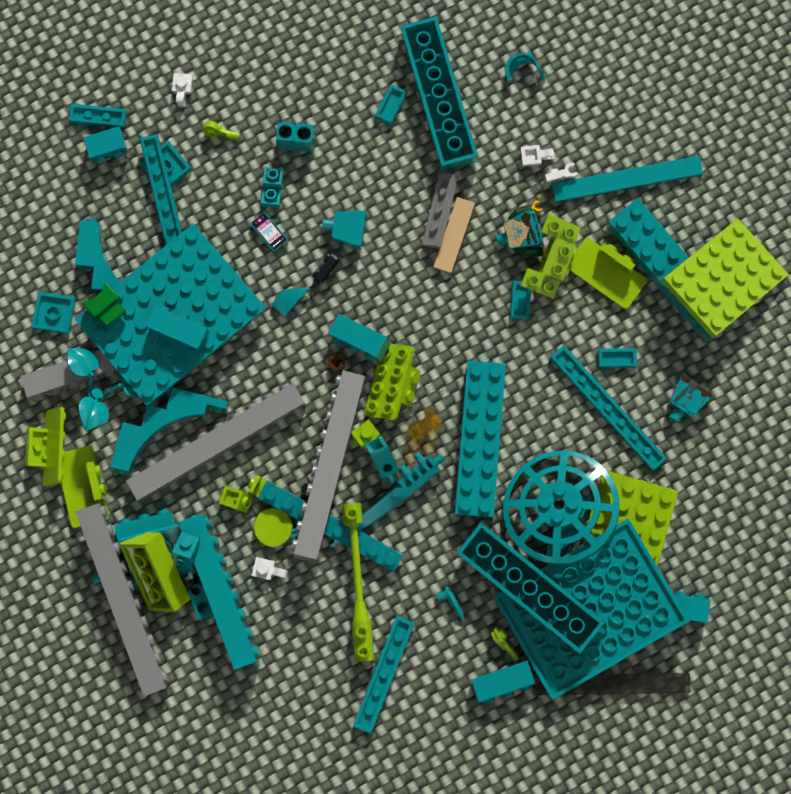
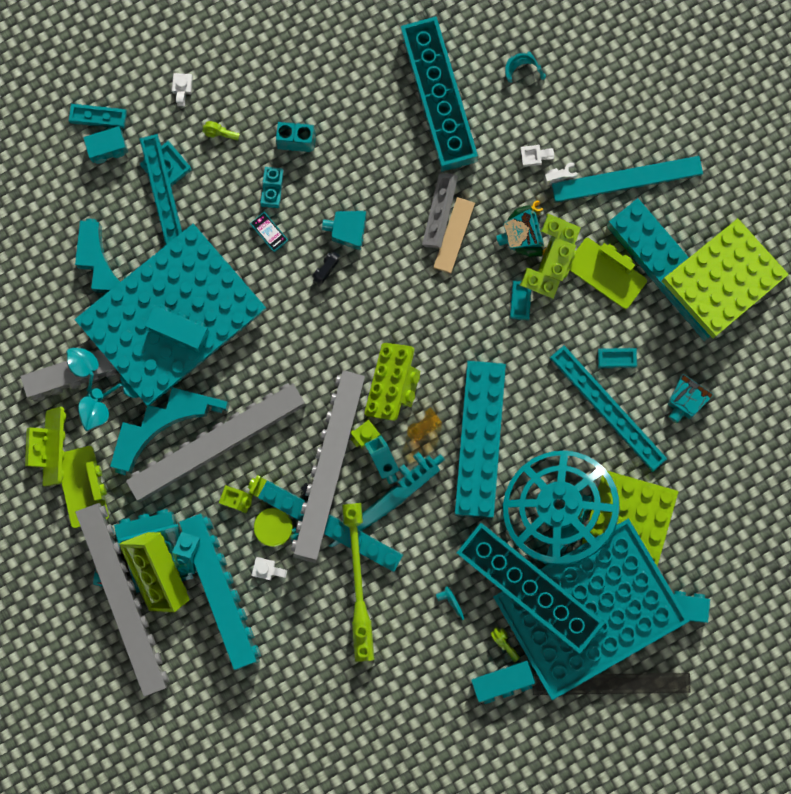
teal tile [31,291,77,335] -> none
green piece [82,283,126,328] -> none
teal leg [188,583,214,623] -> none
teal slope [271,287,310,316] -> none
teal brick [328,314,392,362] -> none
reddish brown bush [328,353,346,372] -> none
teal plate [353,616,414,734] -> none
teal tile [374,84,408,126] -> none

